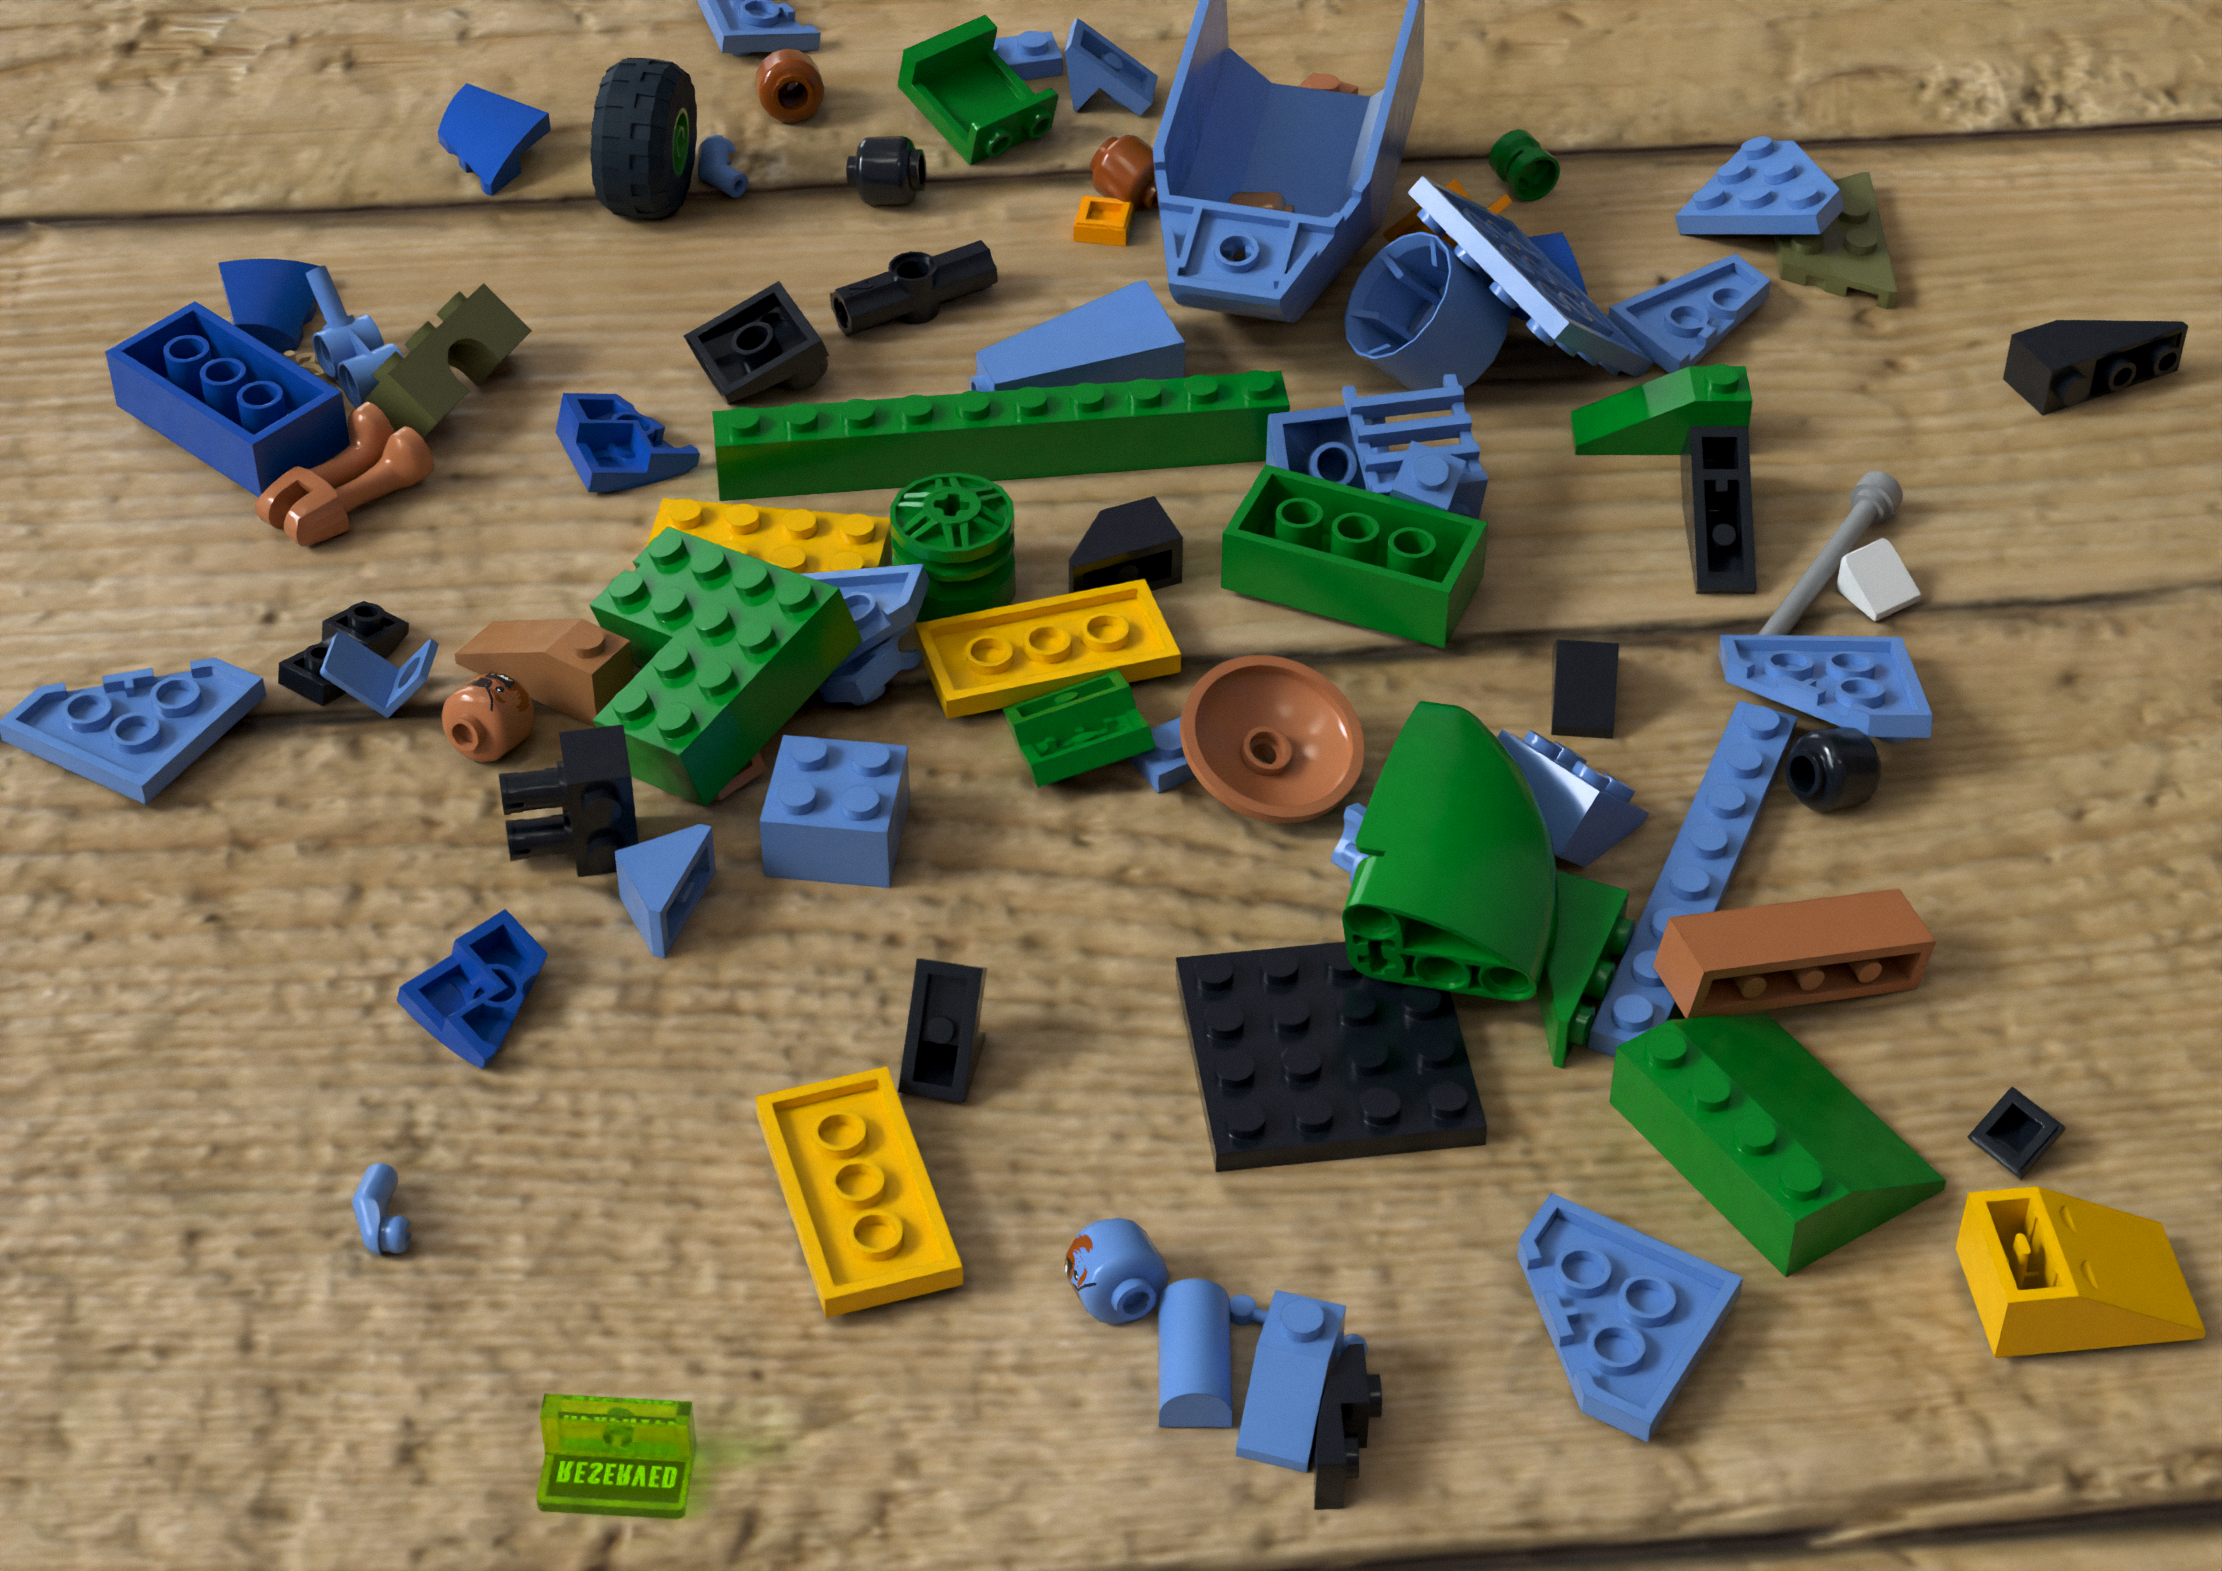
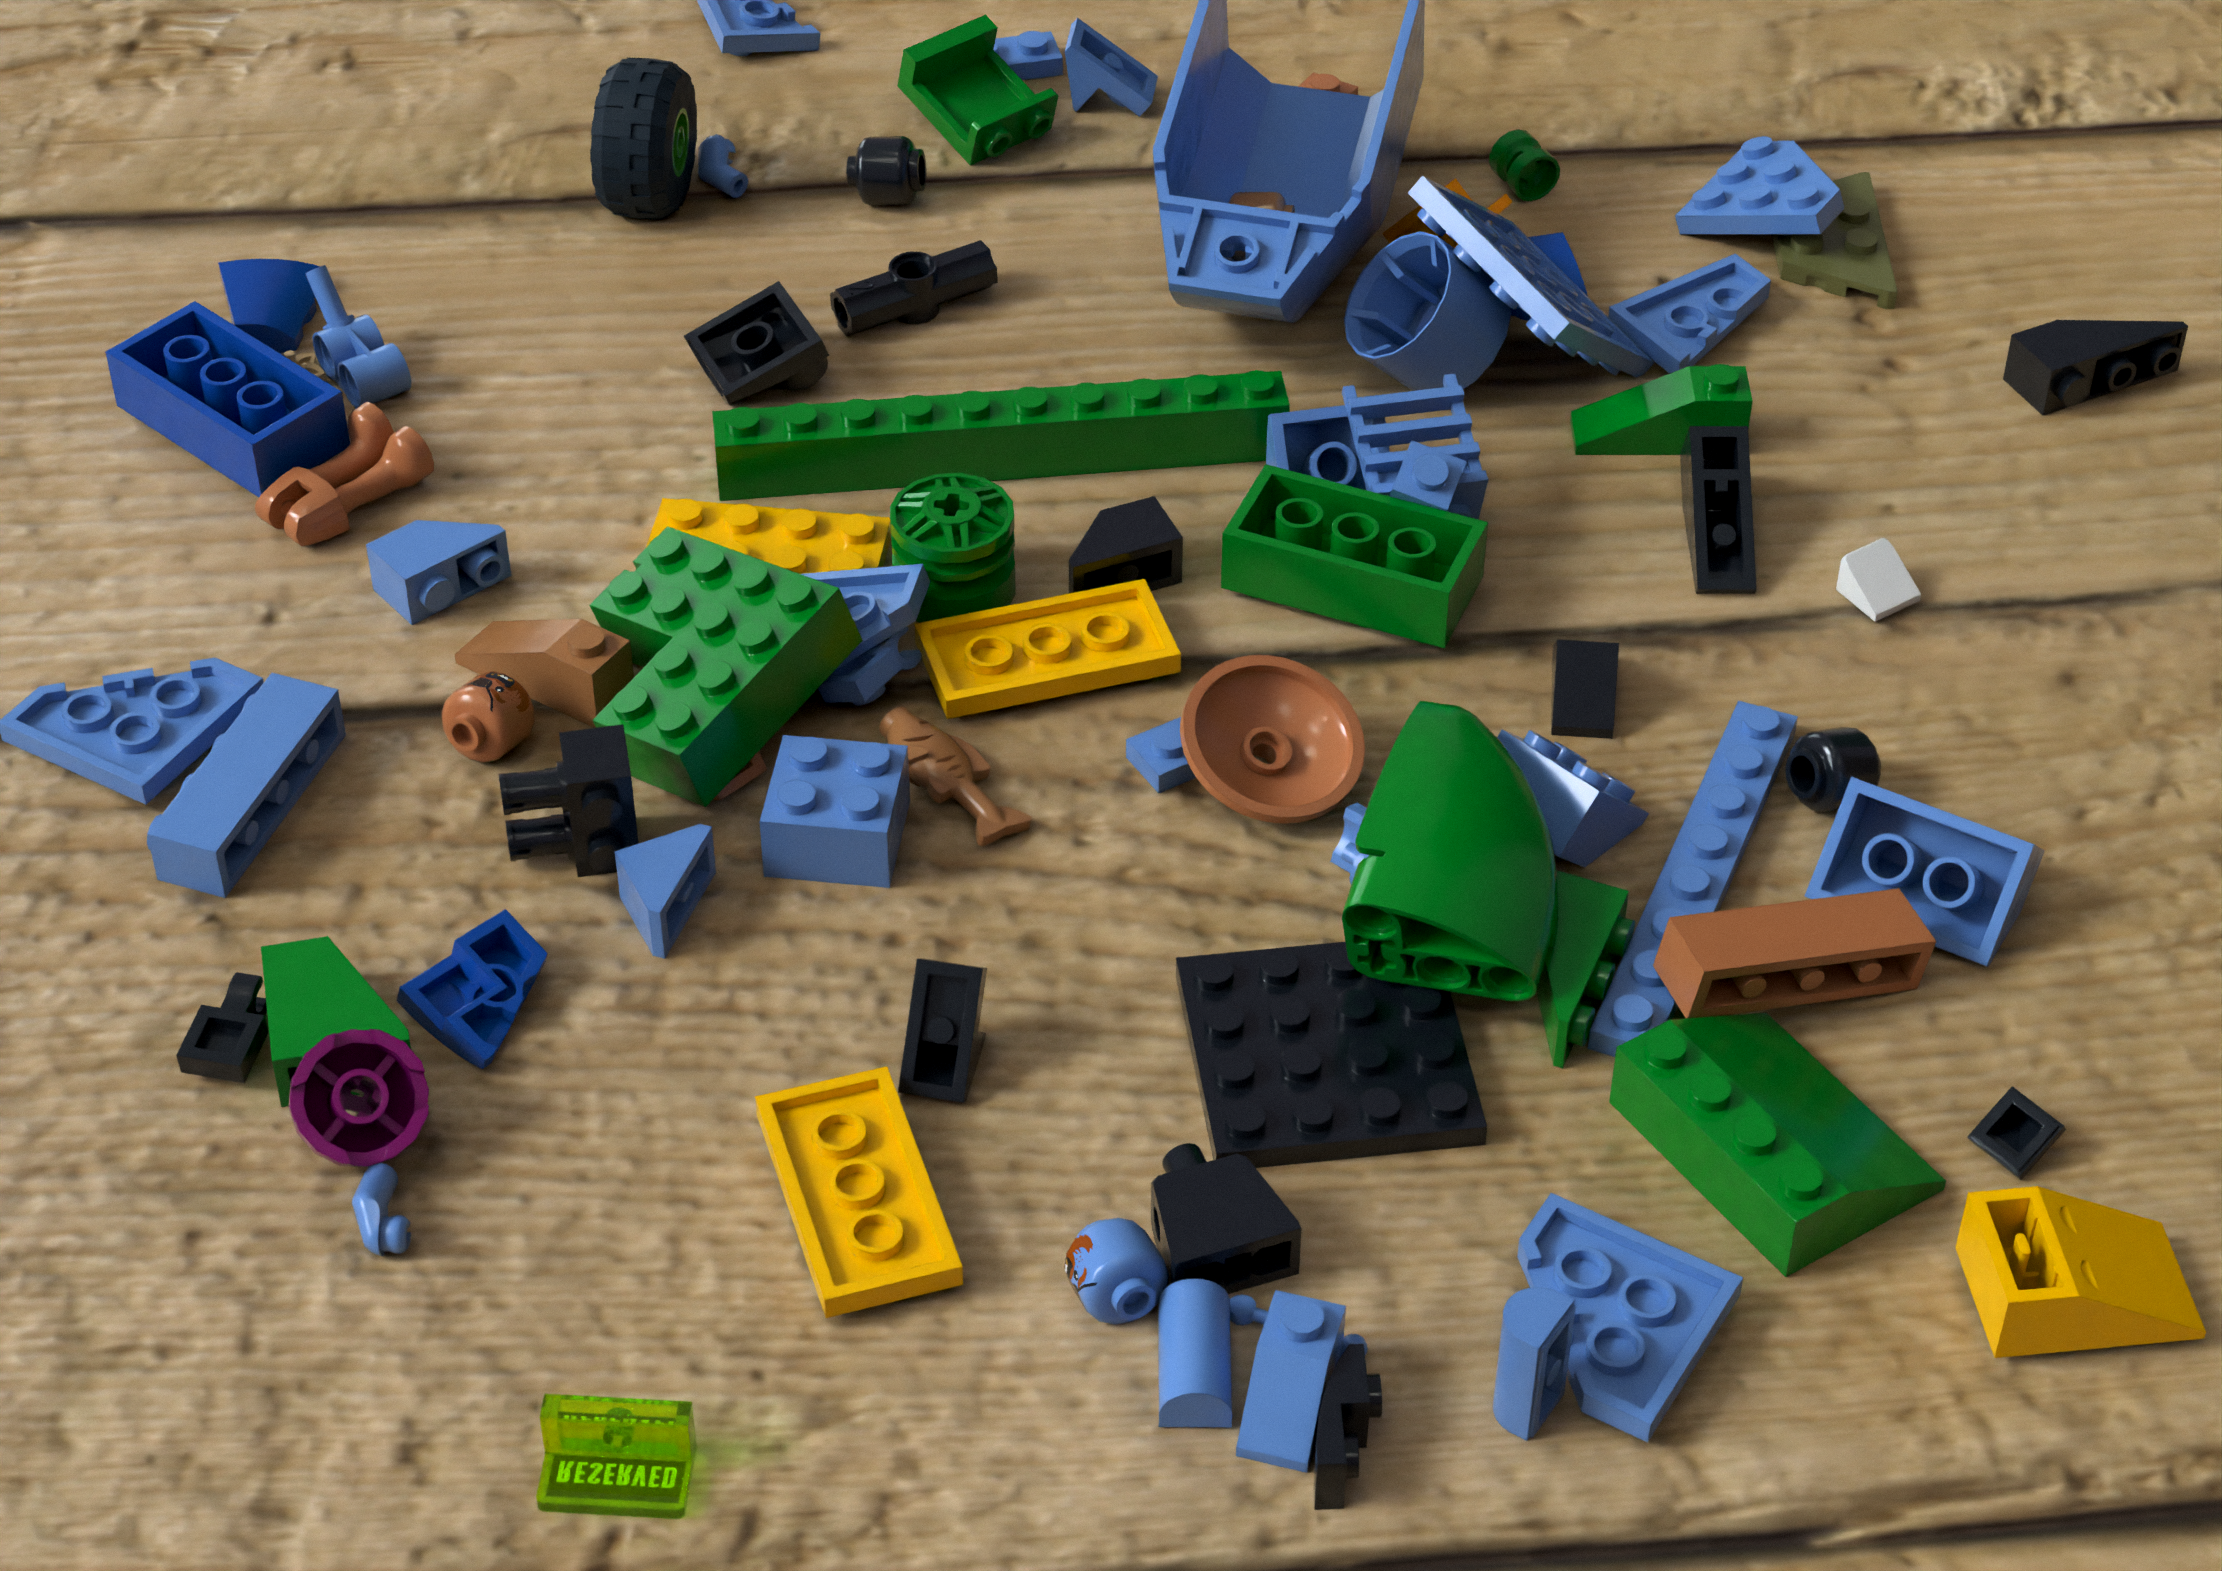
black slope [278,601,409,706] -> none
medium blue bracket [320,631,439,718] -> none
olive arch [364,283,532,438] -> none
blue slope [438,83,551,196] -> none
blue slope [555,393,700,492] -> none
dark orange head [755,49,824,123] -> none
medium blue slope [970,280,1185,392] -> none
green slope [1002,670,1156,788] -> none
light orange tile [1073,195,1134,247] -> none
dark orange head [1090,135,1158,212] -> none
medium blue plate [1719,634,1933,743] -> none
light grey piece [1758,471,1903,635] -> none
none -> medium blue brick [147,673,346,898]
none -> black plate [176,972,269,1083]
none -> green slope [261,936,412,1107]
none -> magenta cylinder [288,1029,429,1168]
none -> medium blue slope [366,520,511,625]
none -> medium nougat animal [879,706,1032,846]
none -> black torso [1151,1143,1302,1294]
none -> medium blue brick [1493,1287,1576,1441]
none -> medium blue slope [1805,777,2045,967]

